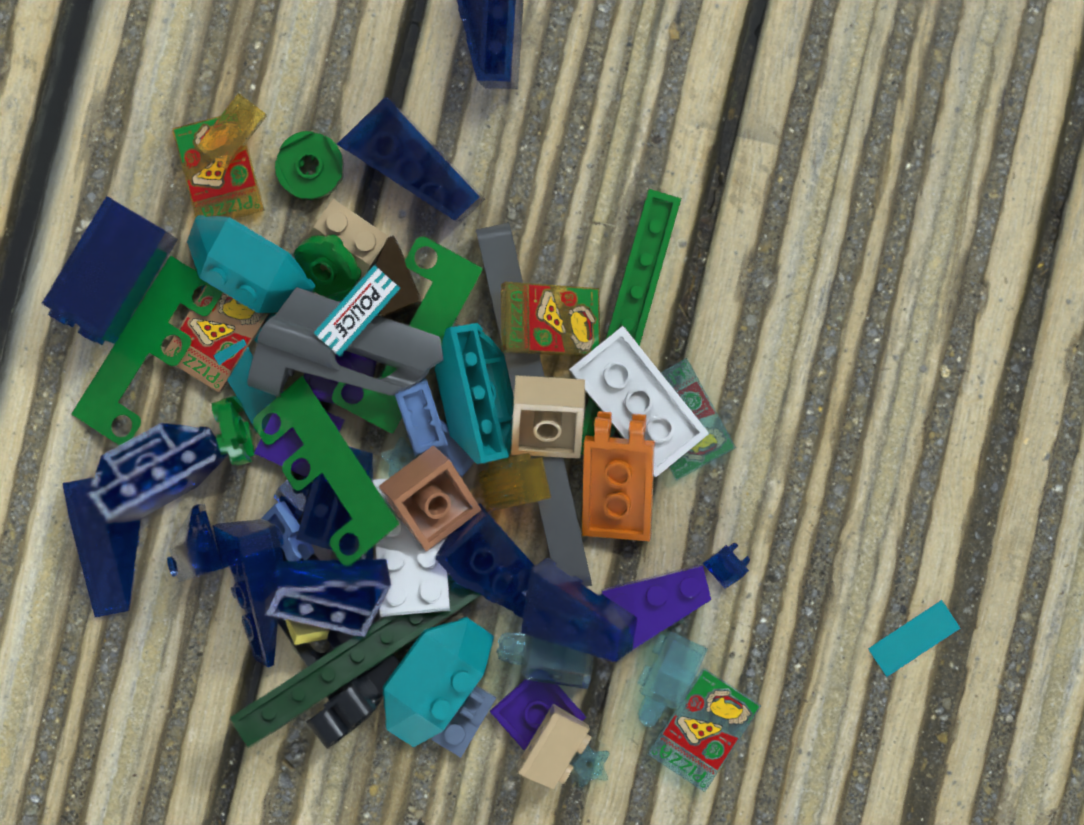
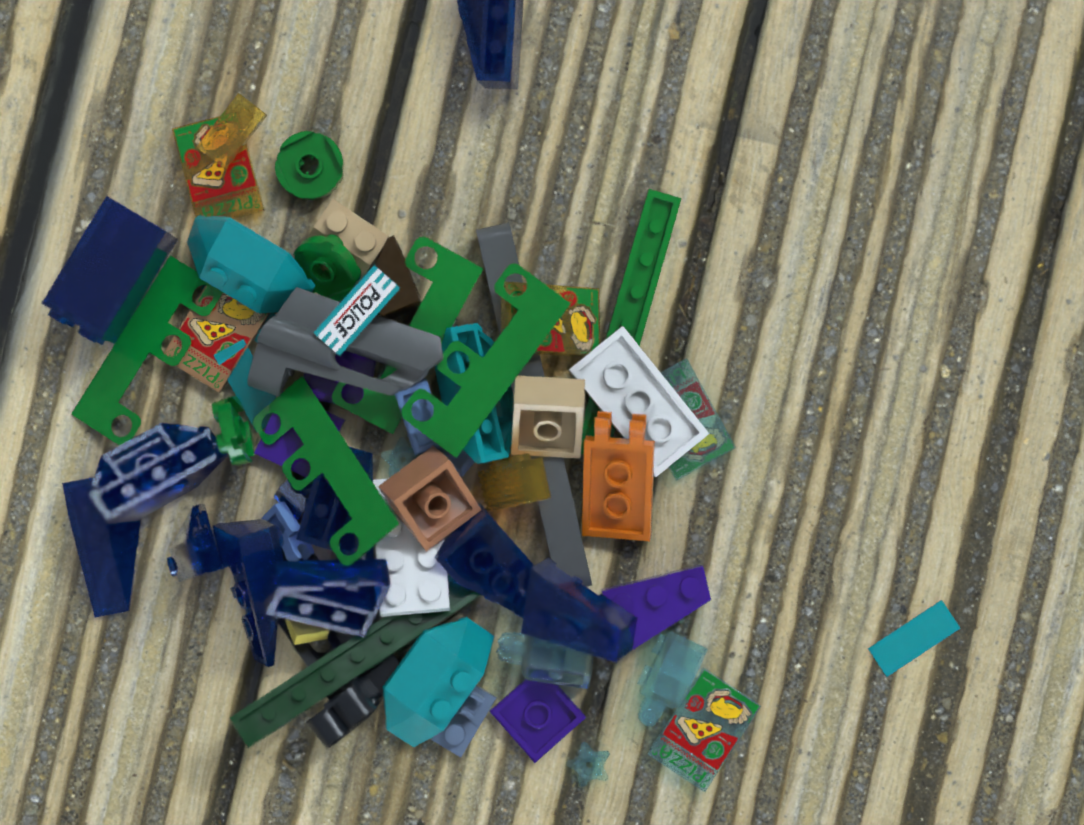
clear blue wedge [337,97,485,222] -> none
tan slope [518,704,591,789] -> none
clear blue tile [702,543,750,589] -> none
none -> green piece [401,263,571,458]

